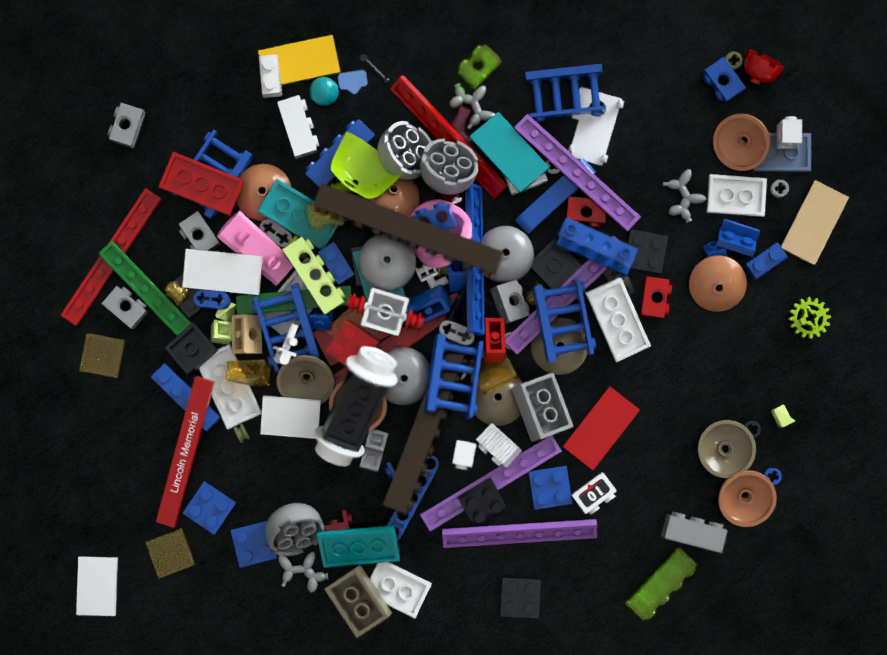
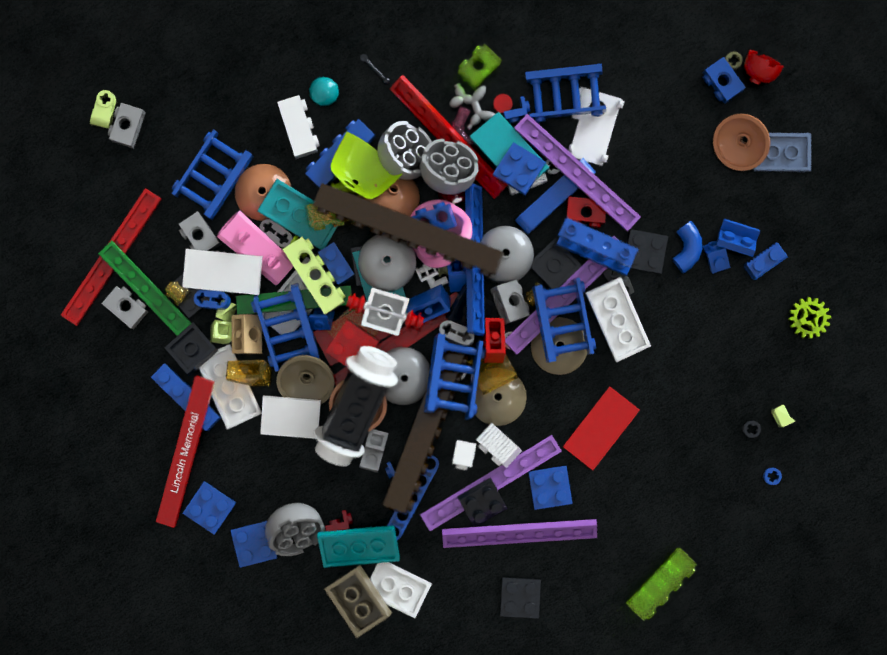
white tile [76,556,118,616] -> none
clear yellow tile [79,333,125,378] -> none
clear yellow tile [146,528,196,578] -> none
red tile [158,152,245,216] -> none
olive bush [234,424,250,443] -> none
yellow tile [258,35,341,85] -> none
white brick [259,55,283,98] -> none
white arm [272,323,298,365] -> none
light grey piece [278,552,328,592] -> none
medium blue sticker [338,70,367,94] -> none
light grey brick [511,373,574,442] -> none
brick [571,472,617,514] -> none
red brick [640,276,672,319] -> none
light grey brick [661,512,727,553] -> none
light grey piece [663,169,706,223] -> none
nougat dish [689,255,747,312] -> none
dark tan dish [698,420,756,478] -> none
white tile [707,174,767,217] -> none
nougat dish [718,470,777,527] -> none
light grey bush [771,180,789,198] -> none
white brick [777,116,802,149] -> none
tan tile [781,180,849,265] -> none
none -> yellowish green piece [90,90,116,129]
none -> red tile [493,94,513,114]
none -> blue plate [493,142,546,196]
none -> blue bracket [503,96,530,124]
none -> blue cylinder [672,221,703,274]

